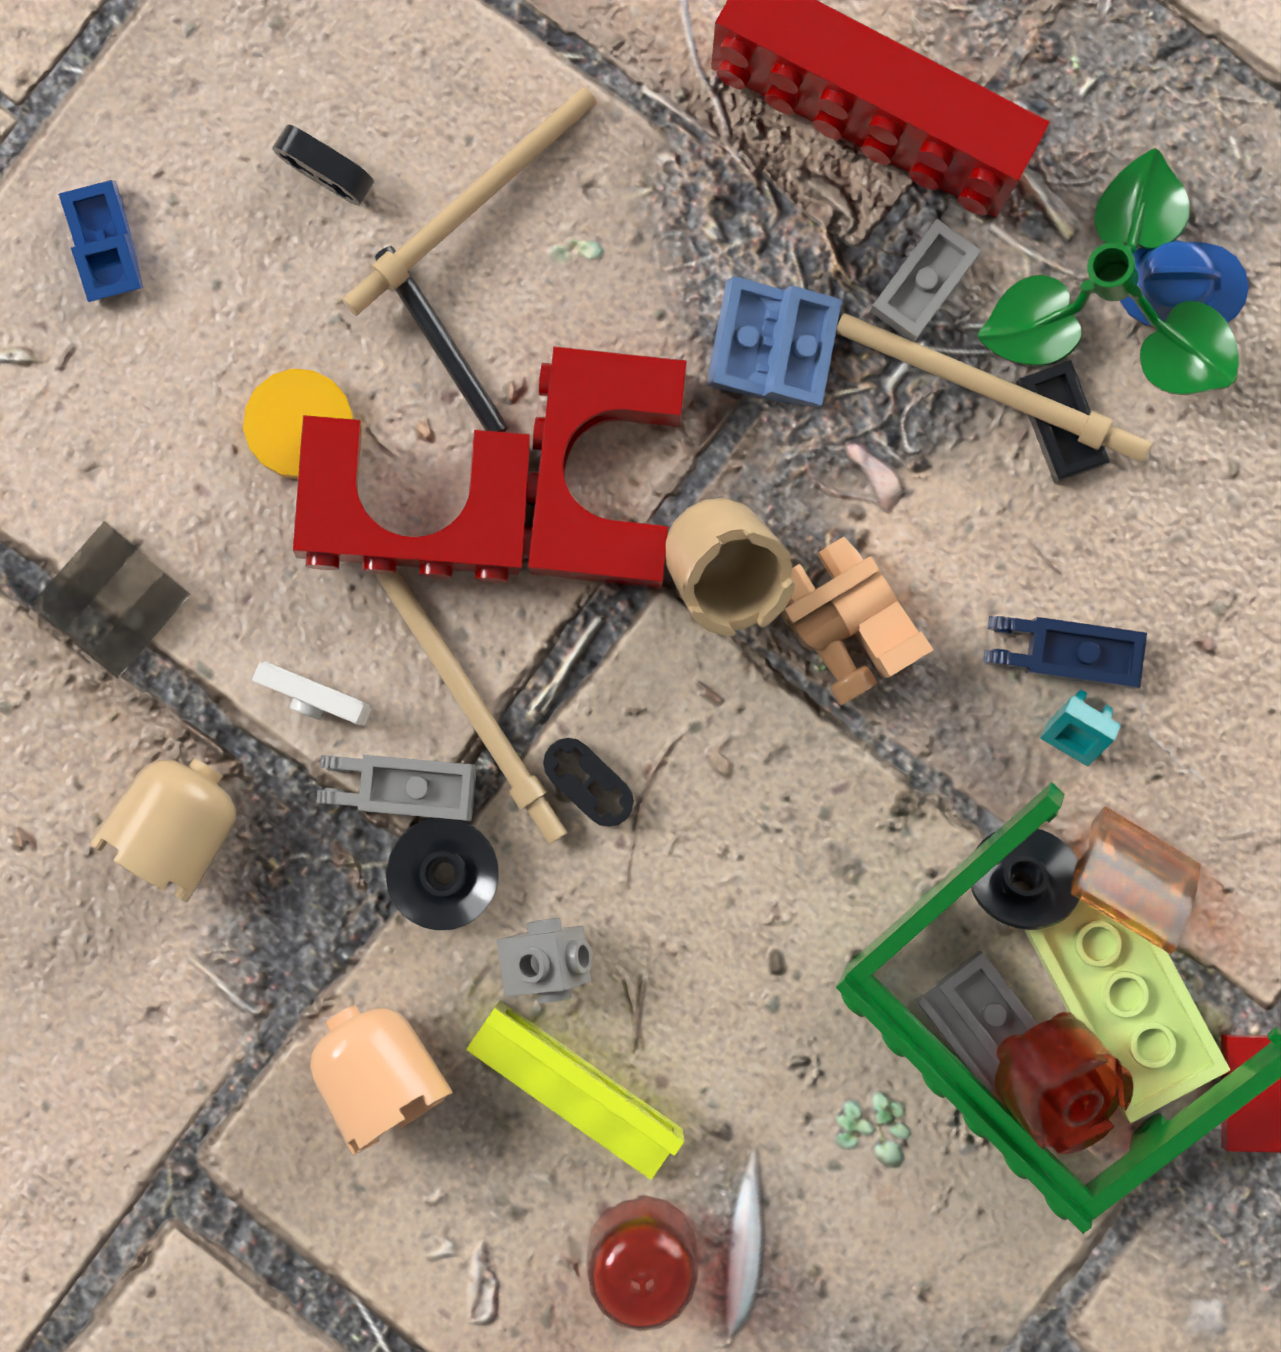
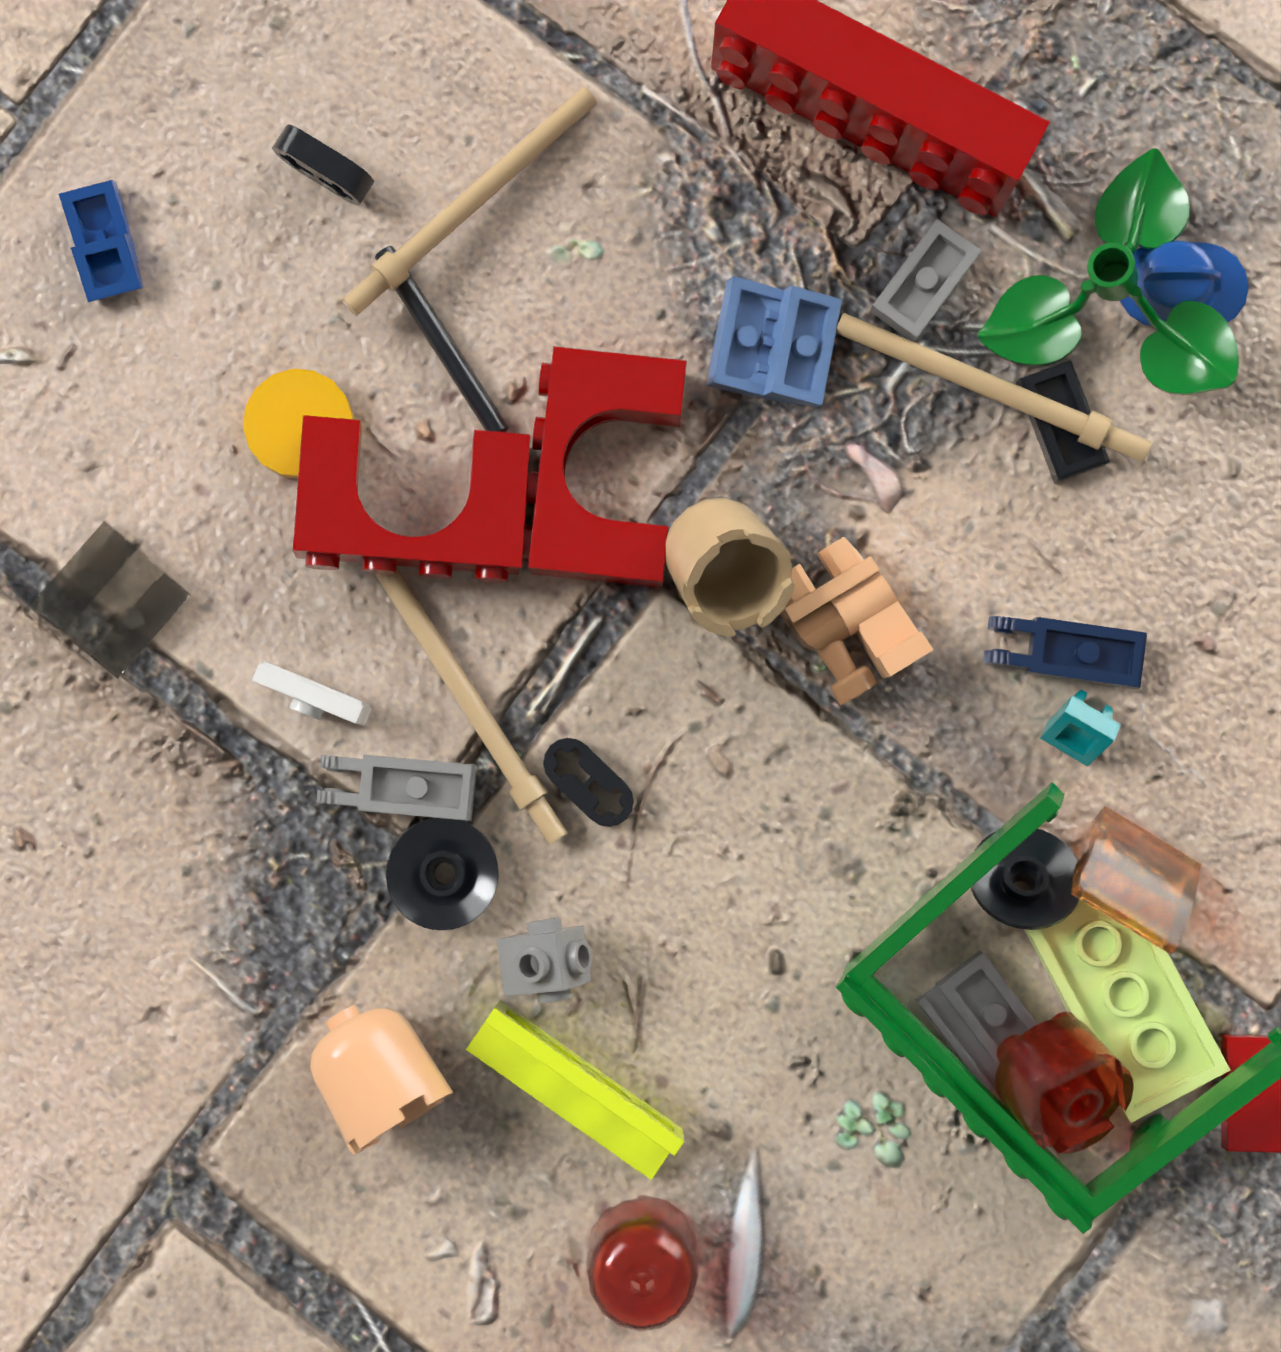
tan cylinder [88,758,236,902] -> none

